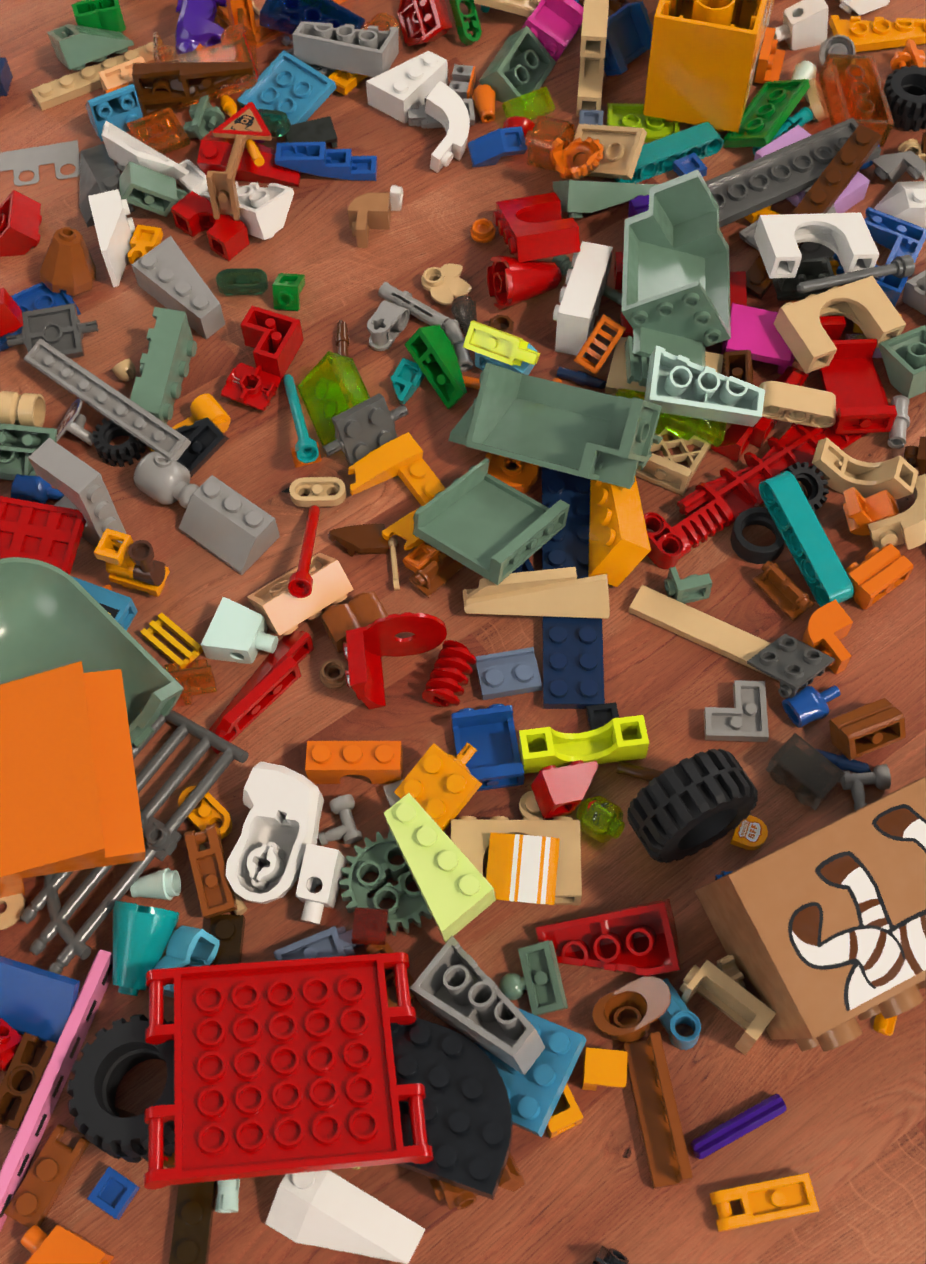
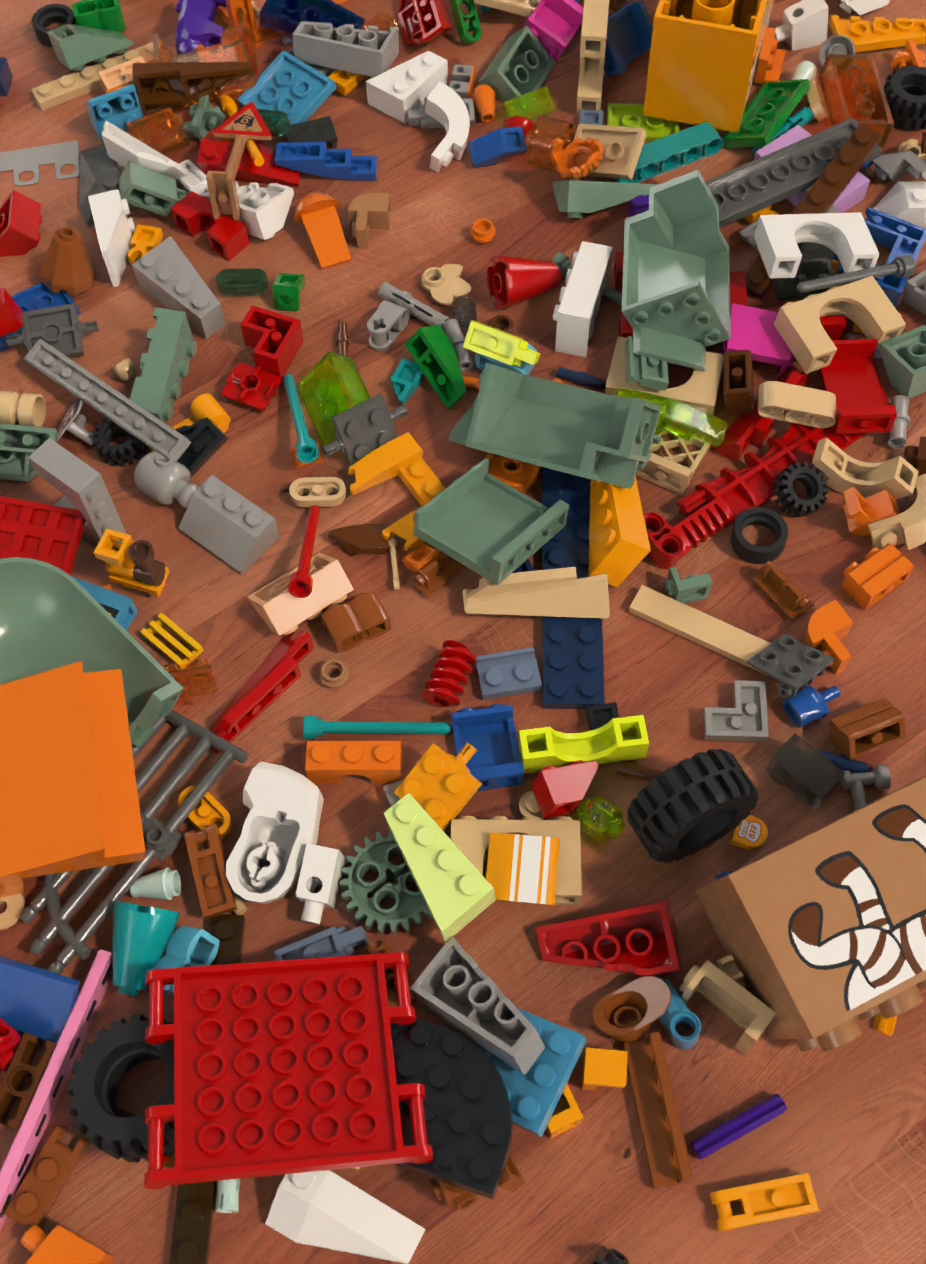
blue piece [11,474,65,504] -> none
blue plate [87,1166,140,1220] -> none
light aqua torso [201,597,278,664] -> none
light grey piece [318,794,363,846] -> none
red piece [343,612,447,710] -> none
clear red tile [352,908,389,946] -> none
white tile [390,185,404,211] -> none
red arch [493,192,580,262] -> none
sand green plate [499,940,568,1016] -> none
orange slope [574,314,626,375] -> none
light aqua wedge [644,345,765,427] -> none
blue plate [672,153,707,177] -> none
teal beam [759,471,854,607] -> none
none -> black tyre [32,4,77,47]
none -> orange piece [294,192,351,270]
none -> teal piece [303,715,452,740]

